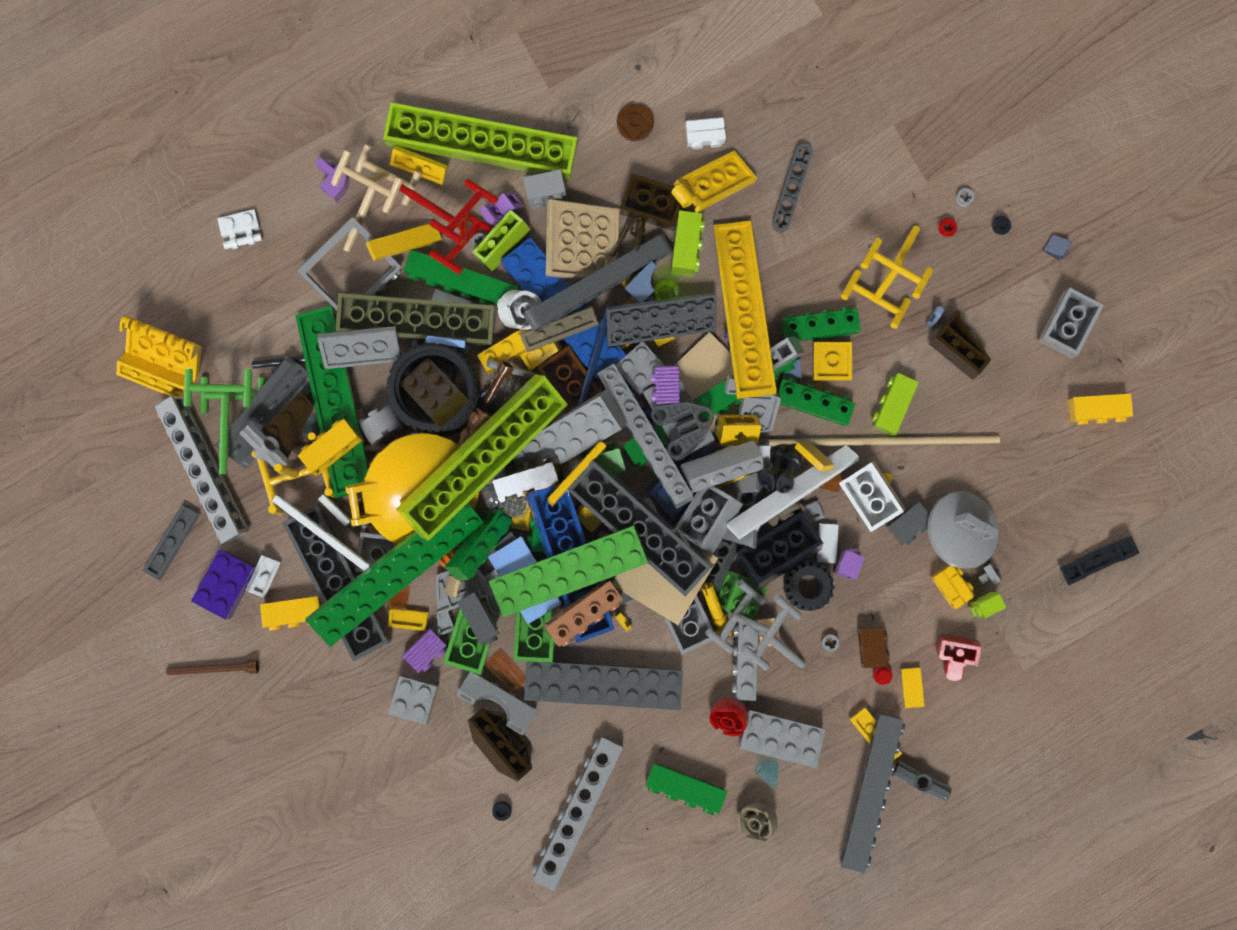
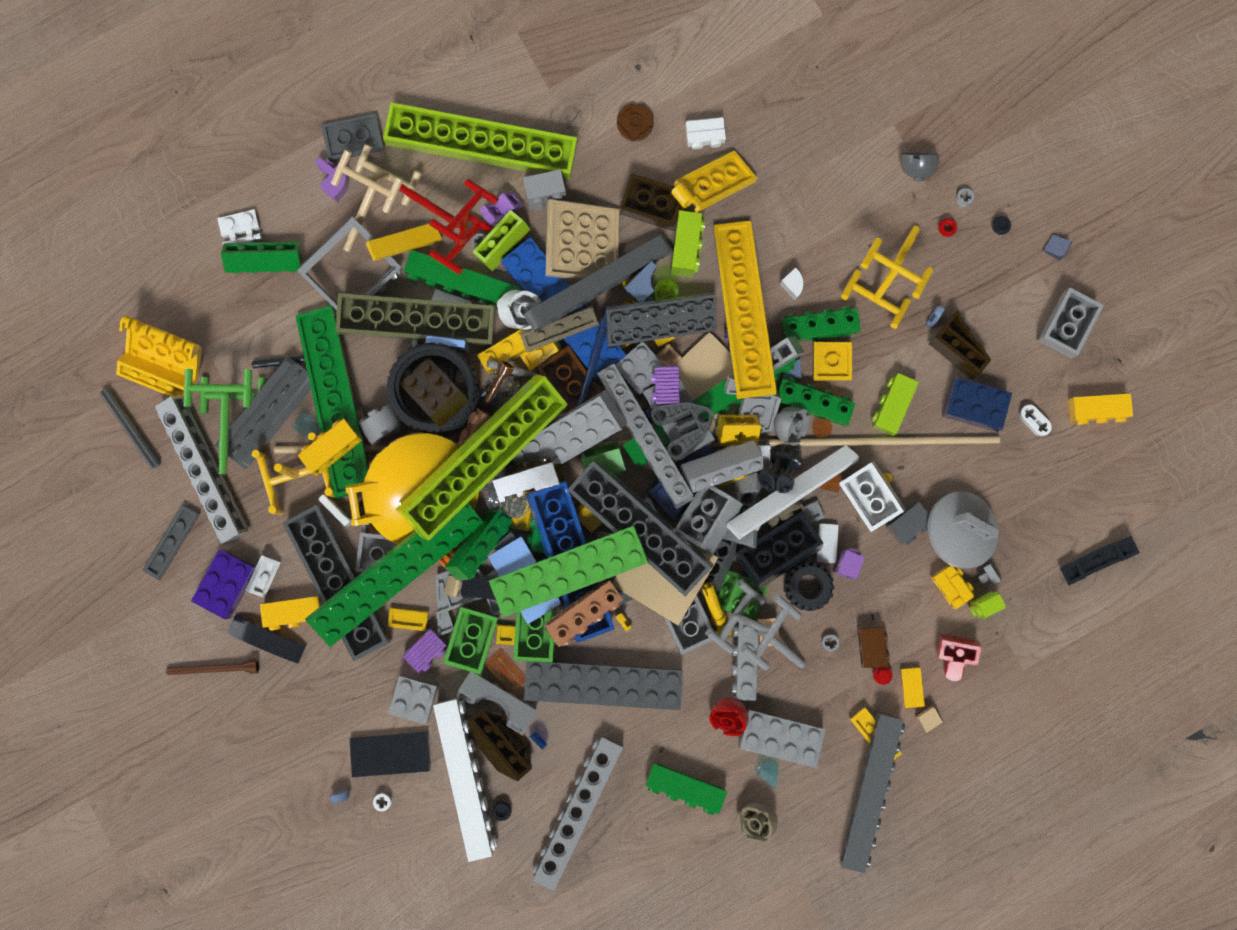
light grey piece [239,422,293,475] -> none
dark brown wedge [261,392,315,459] -> none
white tile [272,496,372,571] -> none
light grey tile [317,326,401,369] -> none
clear orange tile [387,590,409,611] -> none
yellow plate [390,145,448,185] -> none
dark grey window [457,592,501,646] -> none
yellow tile [548,441,606,507] -> none
dark brown plant [611,217,646,257] -> none
dark grey beam [772,144,813,233] -> none
yellow tile [795,441,835,471] -> none
dark grey piece [891,760,952,803] -> none
none -> dark grey axle [99,388,160,469]
none -> green brick [221,241,304,274]
none -> black slope [228,615,306,664]
none -> dark grey tile [321,113,385,162]
none -> sand blue tile [329,789,350,803]
none -> black tile [349,732,430,778]
none -> white bush [373,793,392,811]
none -> white brick [433,697,497,862]
none -> black tile [461,577,496,600]
none -> yellow tile [496,624,516,645]
none -> clear blue tile [529,732,547,750]
none -> light nougat slope [655,344,681,366]
none -> light grey cylinder [774,406,810,446]
none -> white brick [780,268,803,300]
none -> clear orange tile [812,419,832,438]
none -> dark grey cylinder [901,153,939,181]
none -> tan slope [915,706,942,733]
none -> dark blue brick [942,377,1012,432]
none -> white beam [1019,405,1052,437]

